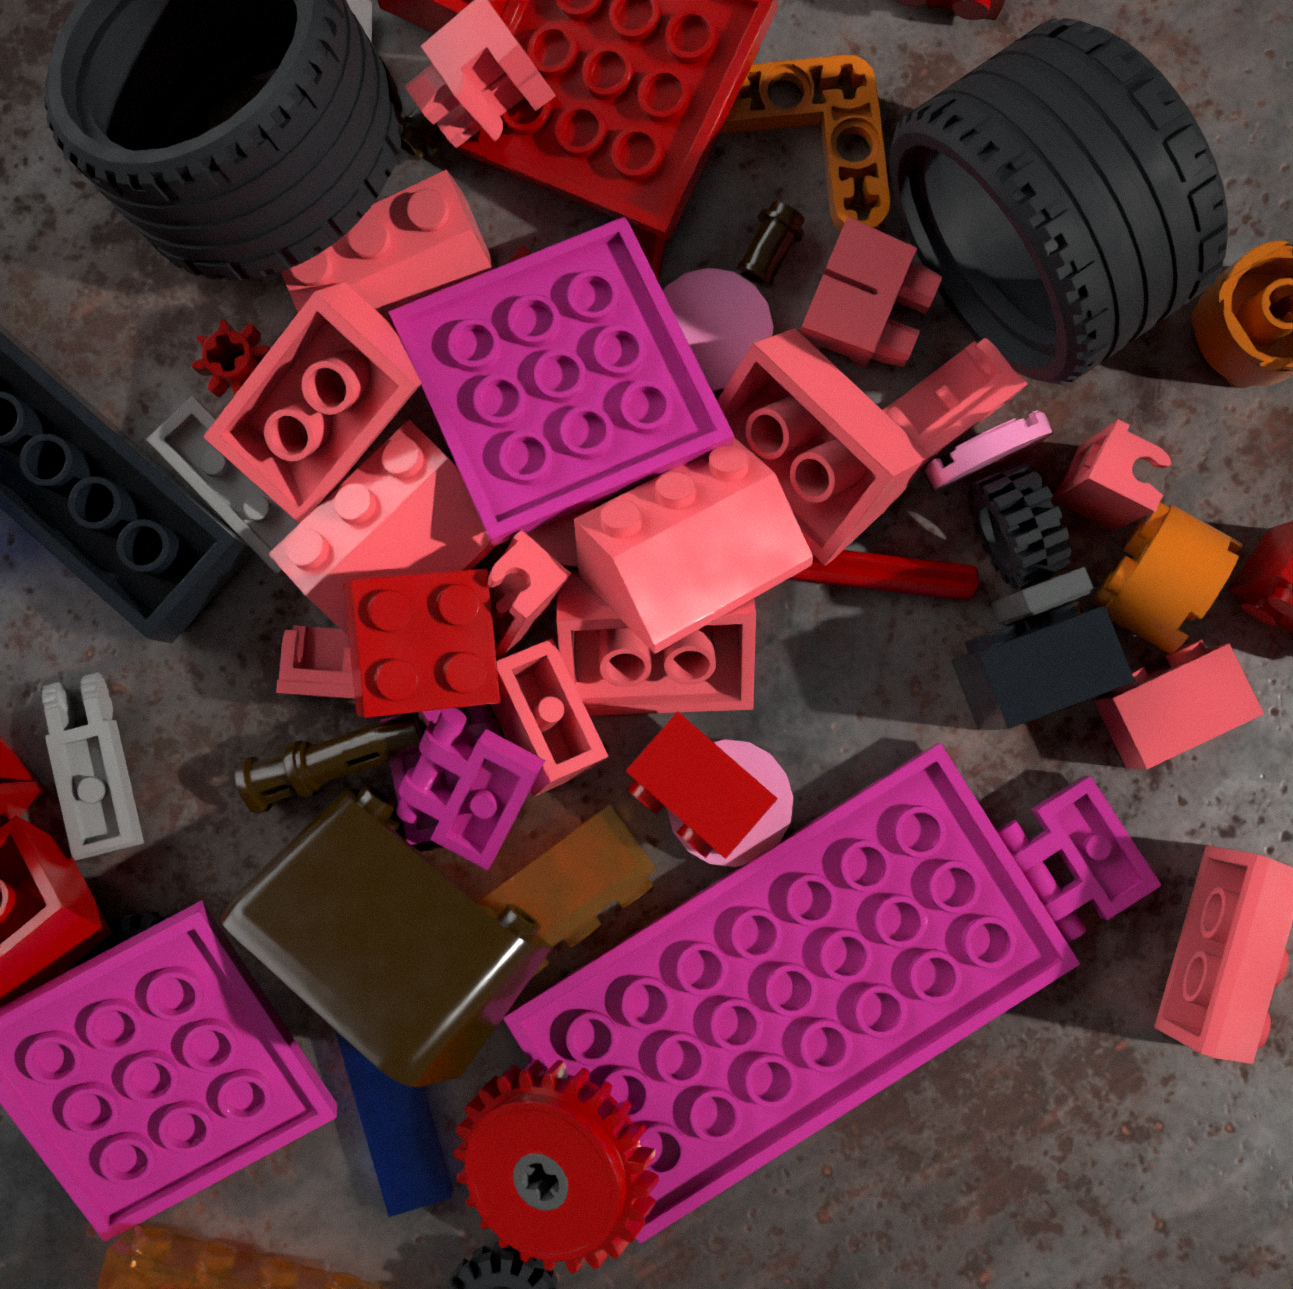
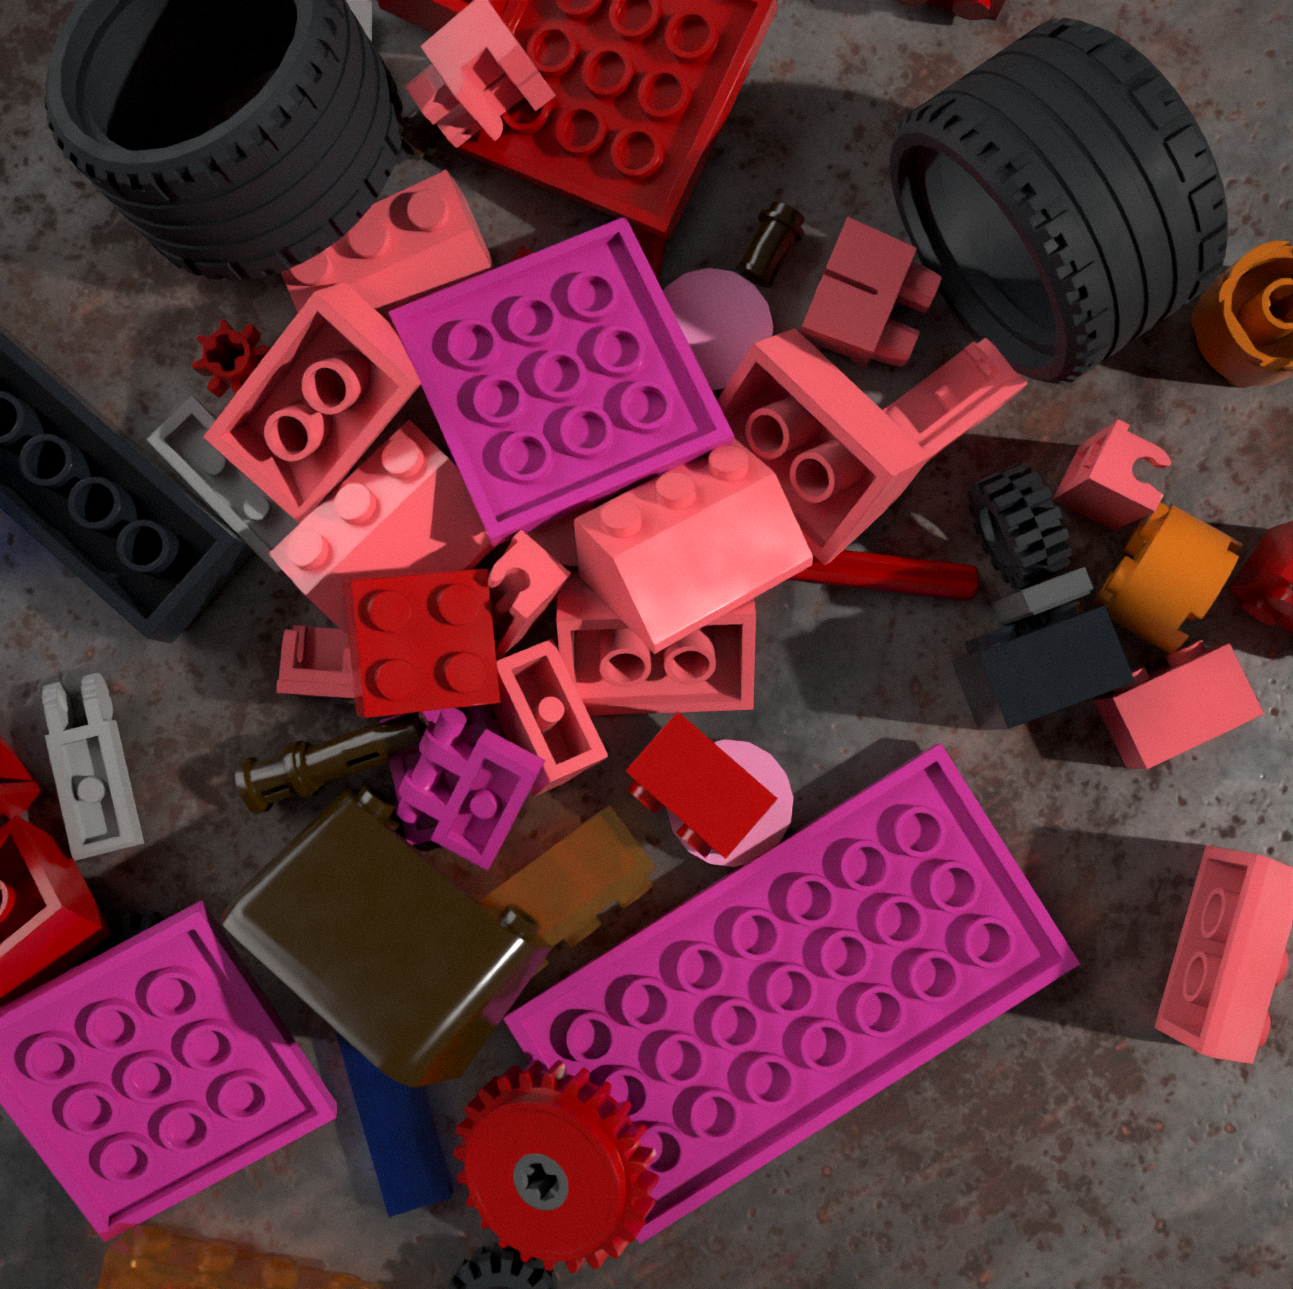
orange beam [720,55,890,233] -> none
bright pink tile [925,410,1054,491] -> none
dark pink plate [996,775,1162,942] -> none

